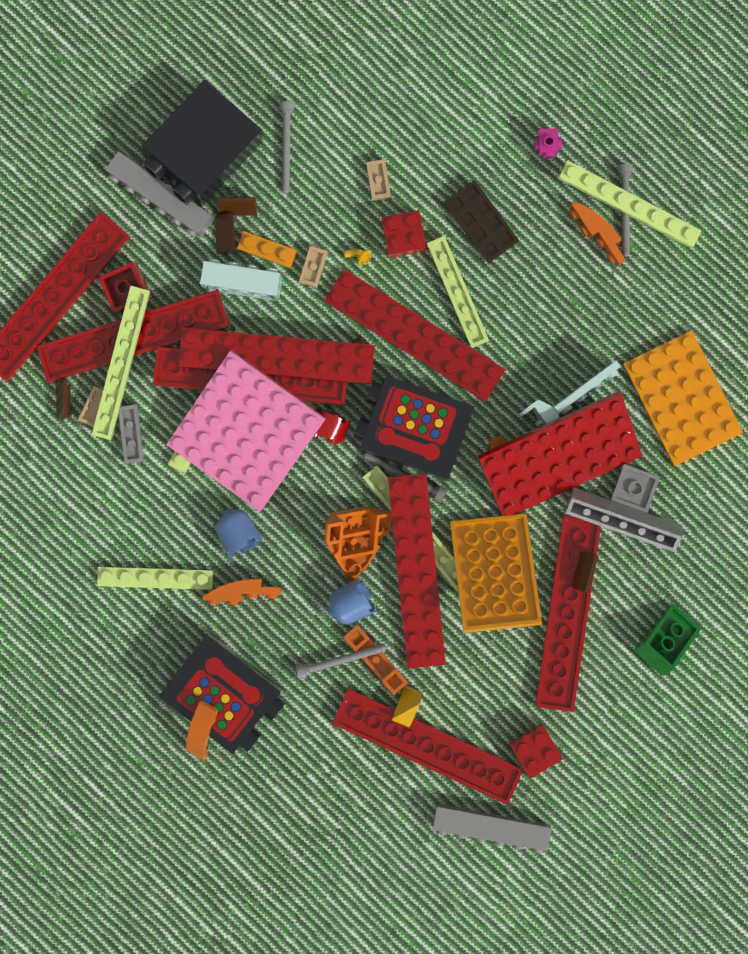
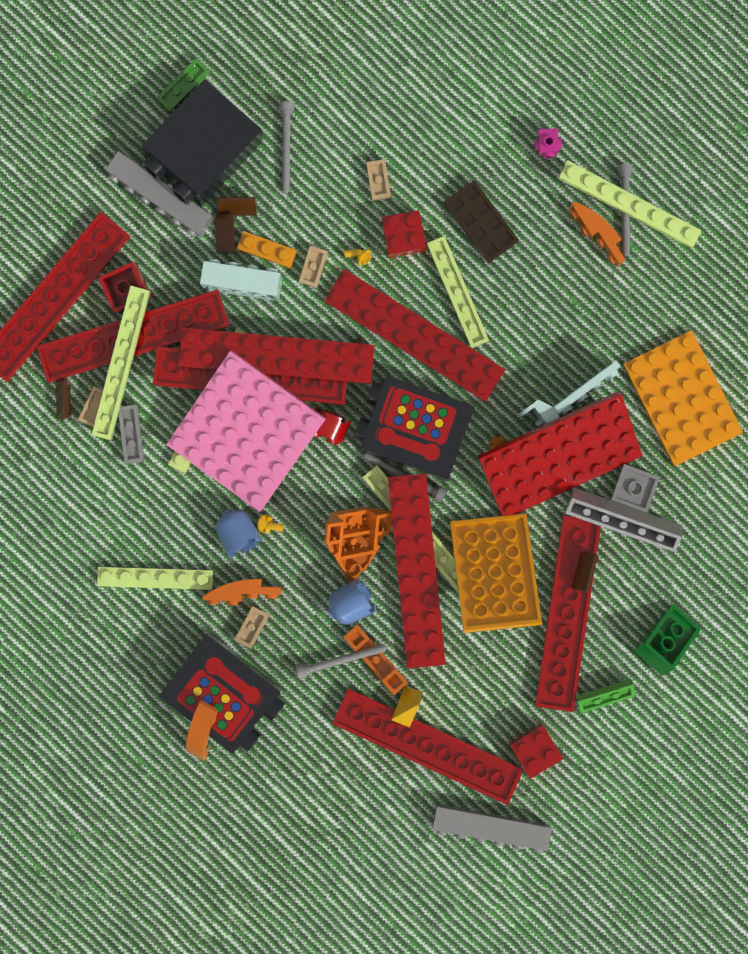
none -> bright green plate [156,58,210,113]
none -> tan plate [234,606,270,649]
none -> yellow plate [257,514,284,533]
none -> bright green plate [576,679,635,714]

